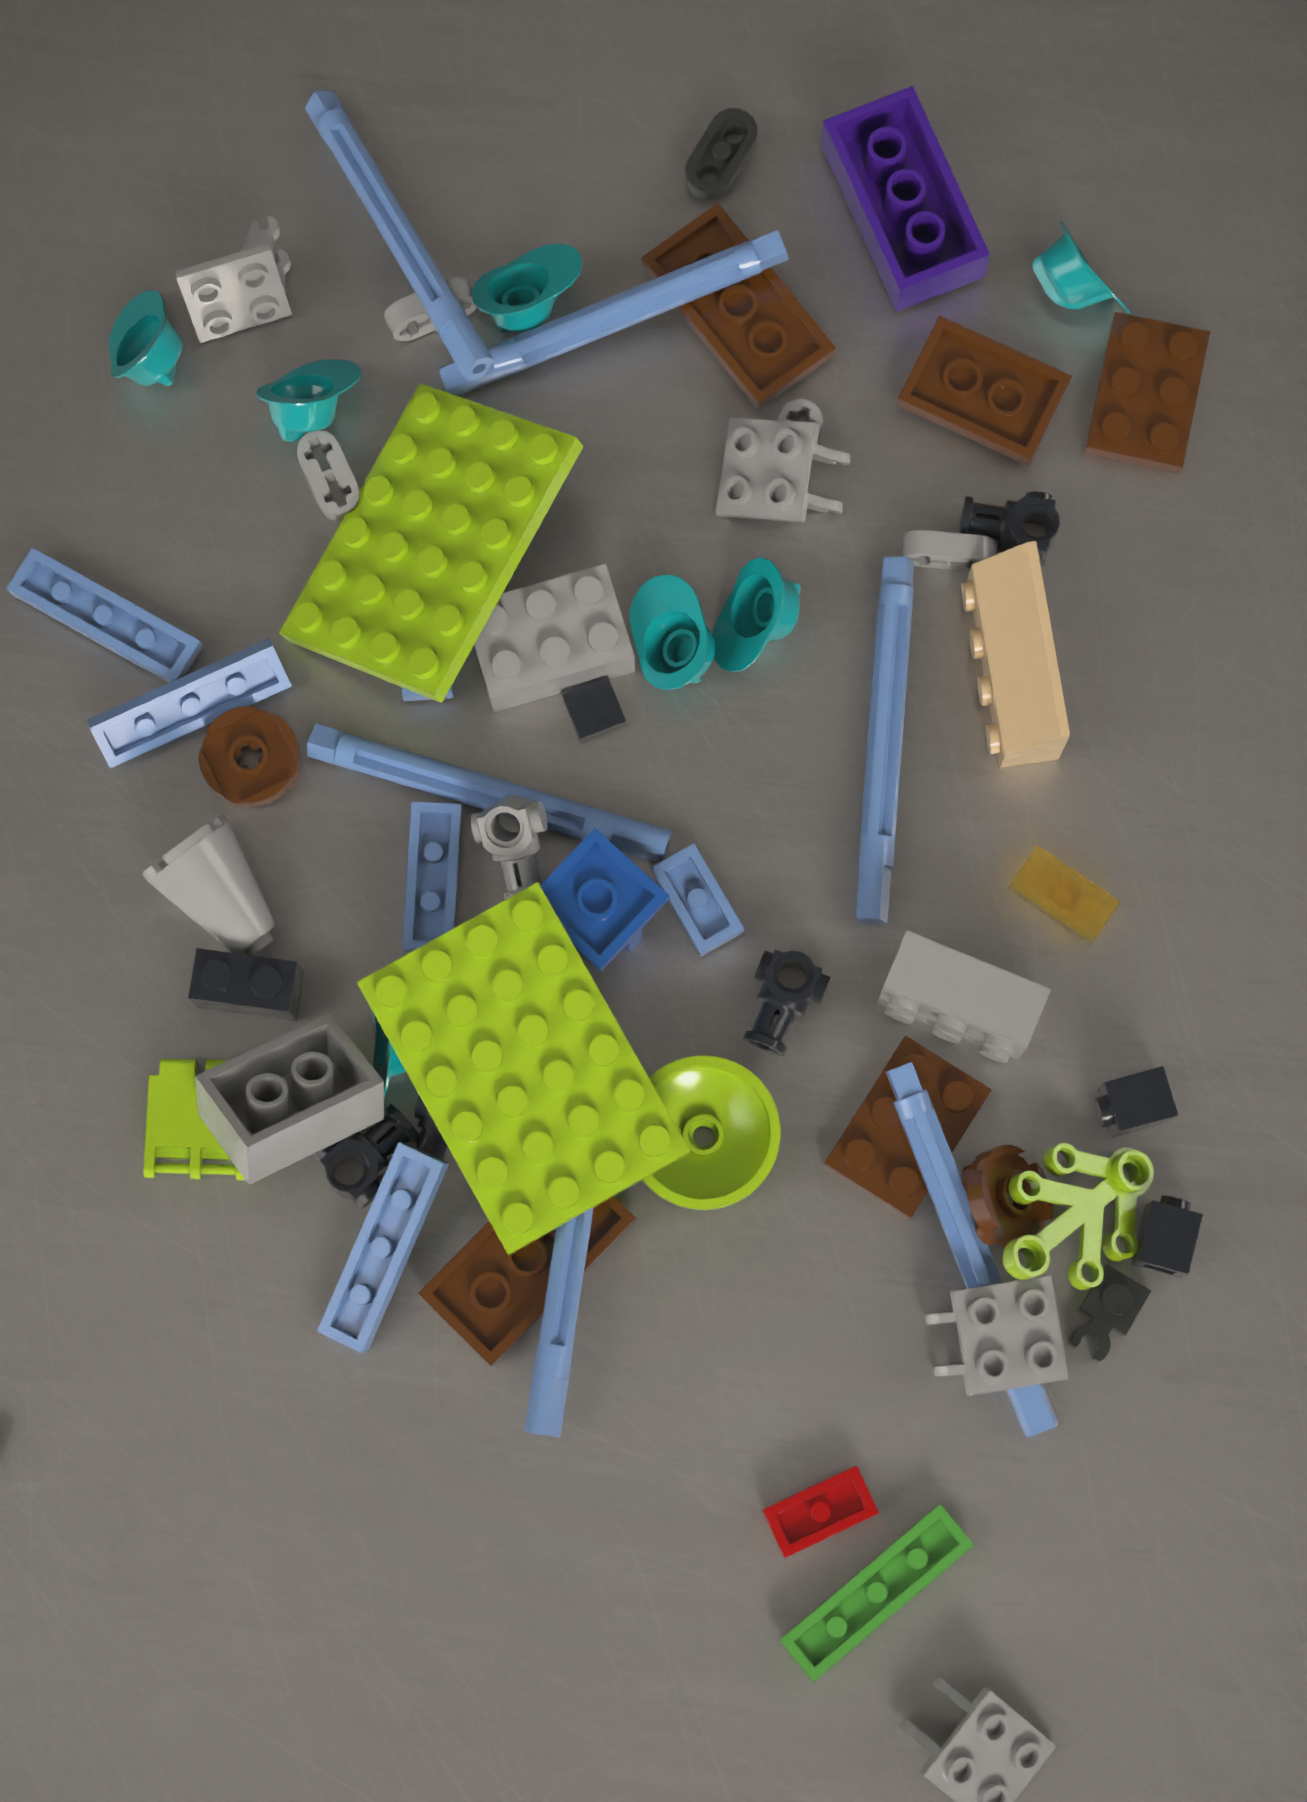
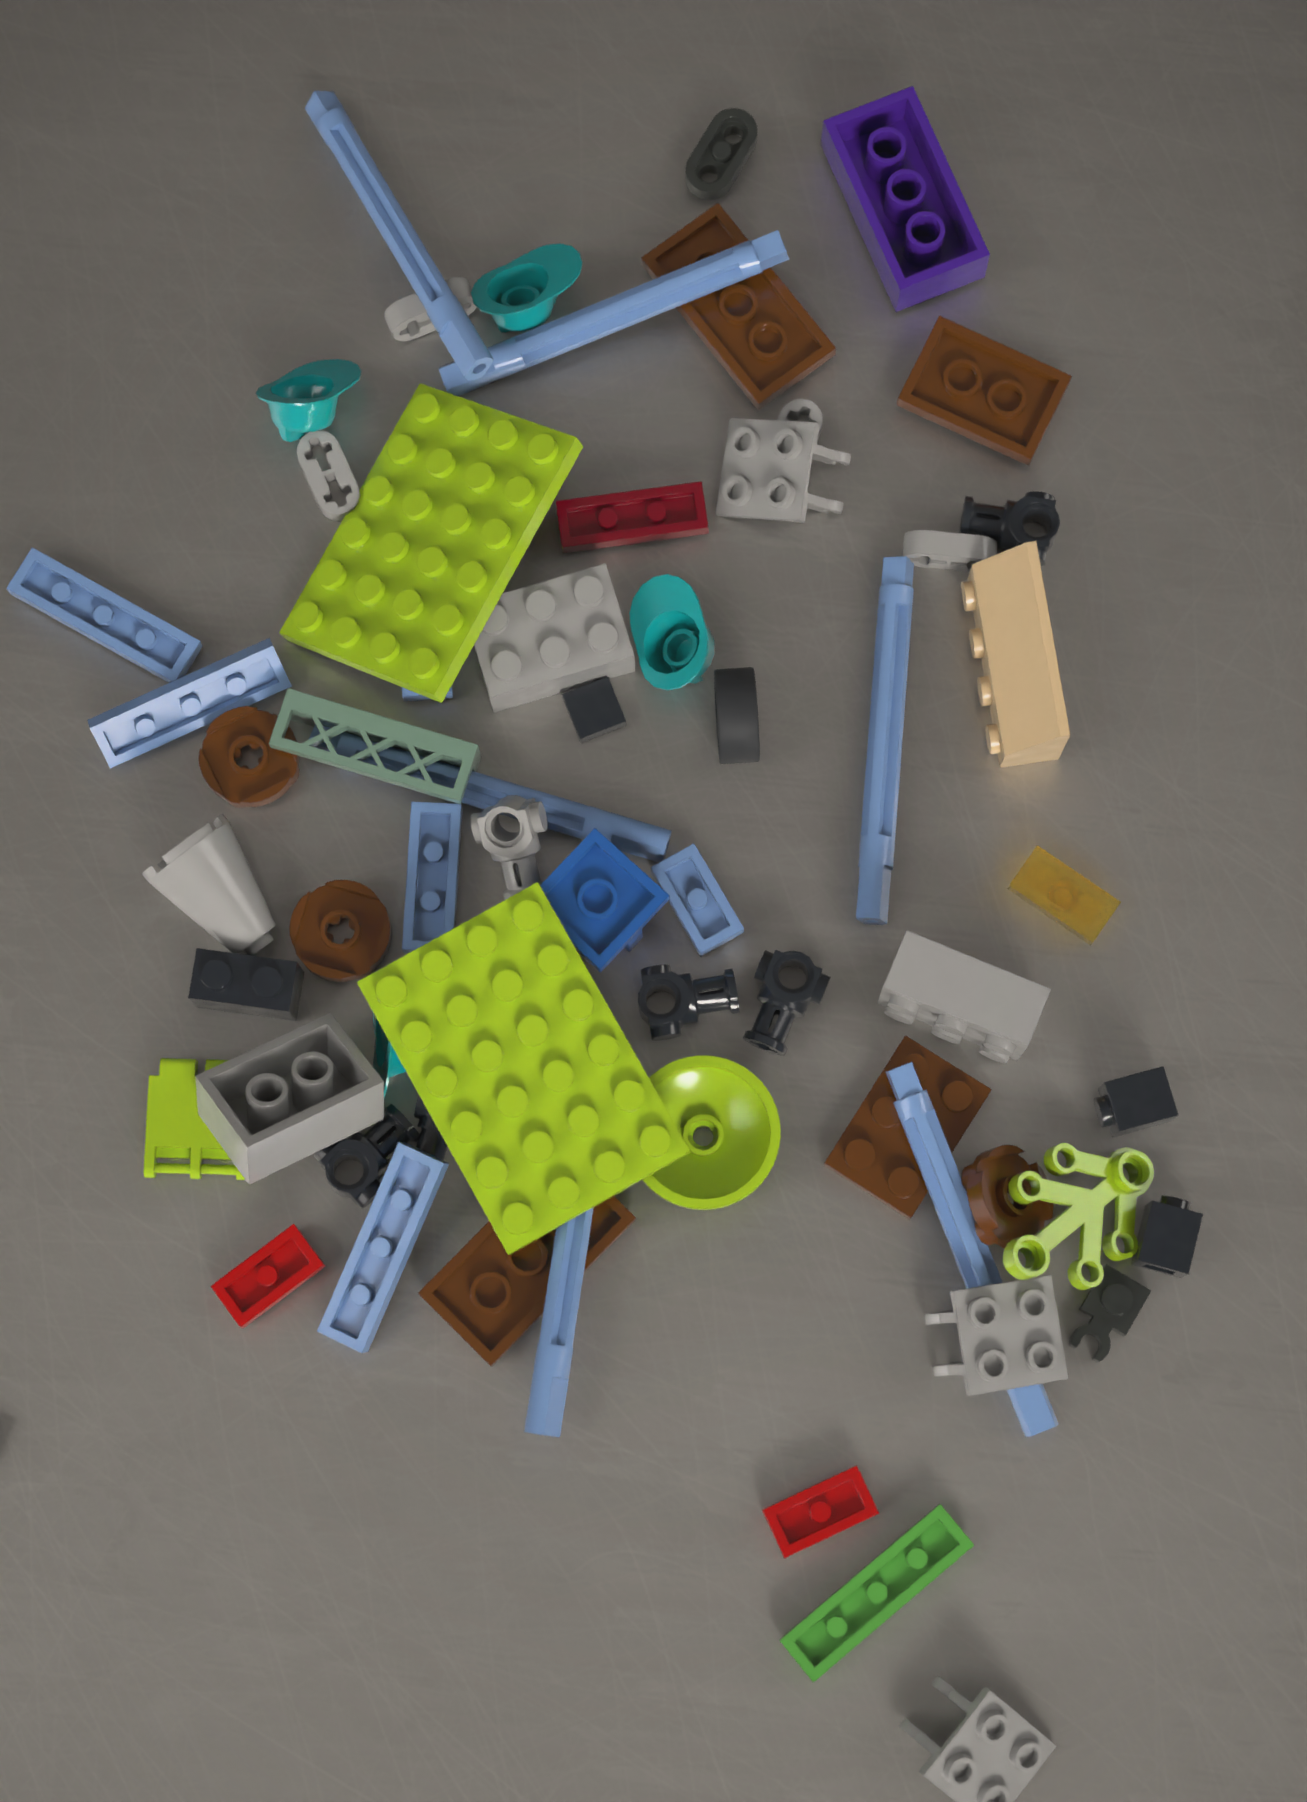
teal piece [109,290,184,386] -> none
light grey plate [174,216,292,343] -> none
teal piece [712,557,801,673] -> none
teal piece [1032,221,1132,315] -> none
reddish brown plate [1084,312,1210,474] -> none
none -> red plate [210,1224,326,1329]
none -> sand green fence [269,688,482,804]
none -> reddish brown plate [289,879,392,982]
none -> dark red plate [556,481,709,553]
none -> black connector [638,965,740,1041]
none -> black tyre [714,667,760,764]

